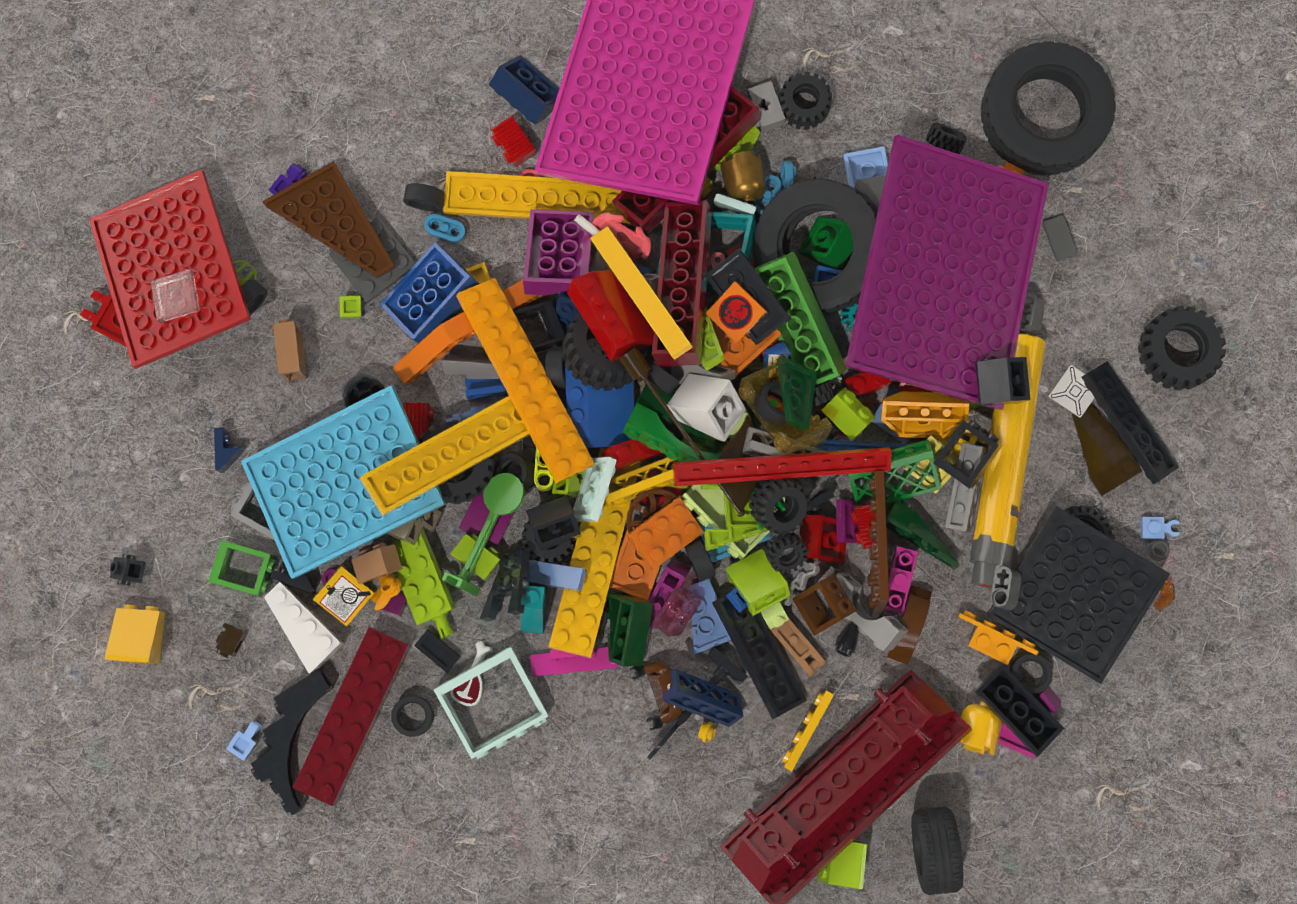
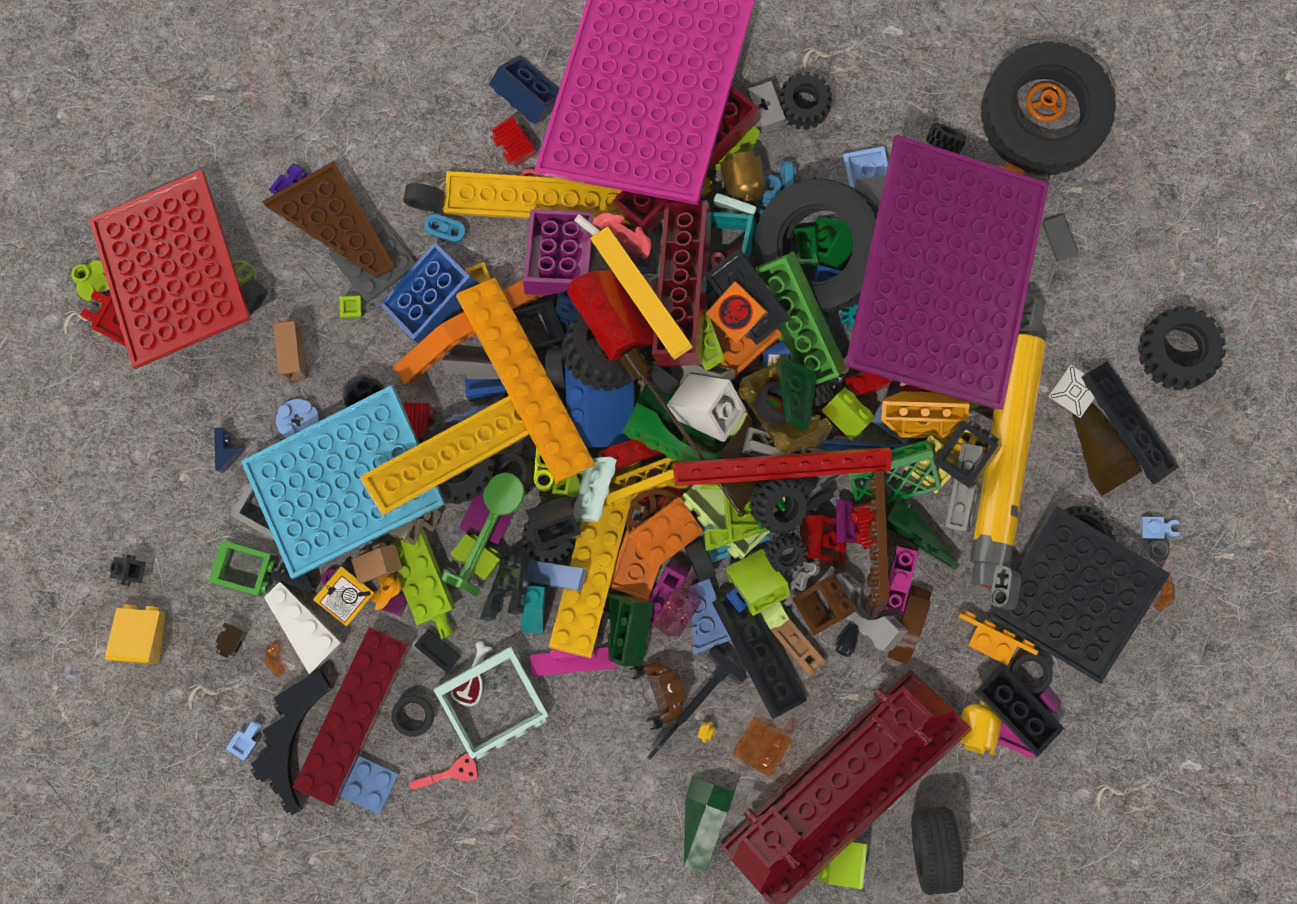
clear plate [151,269,200,322] -> none
dark blue fence [662,669,744,727] -> none
yellow plate [782,691,834,772] -> none
black slope [975,357,1030,405] -> none
none -> lime plate [71,260,109,301]
none -> clear orange arm [265,643,285,677]
none -> light blue plate [276,399,320,438]
none -> medium blue plate [340,756,399,815]
none -> coral piece [409,753,477,790]
none -> dark green wedge [684,776,735,875]
none -> clear orange bracket [732,718,793,778]
none -> green slope [794,227,818,270]
none -> orange piece [1026,82,1067,122]

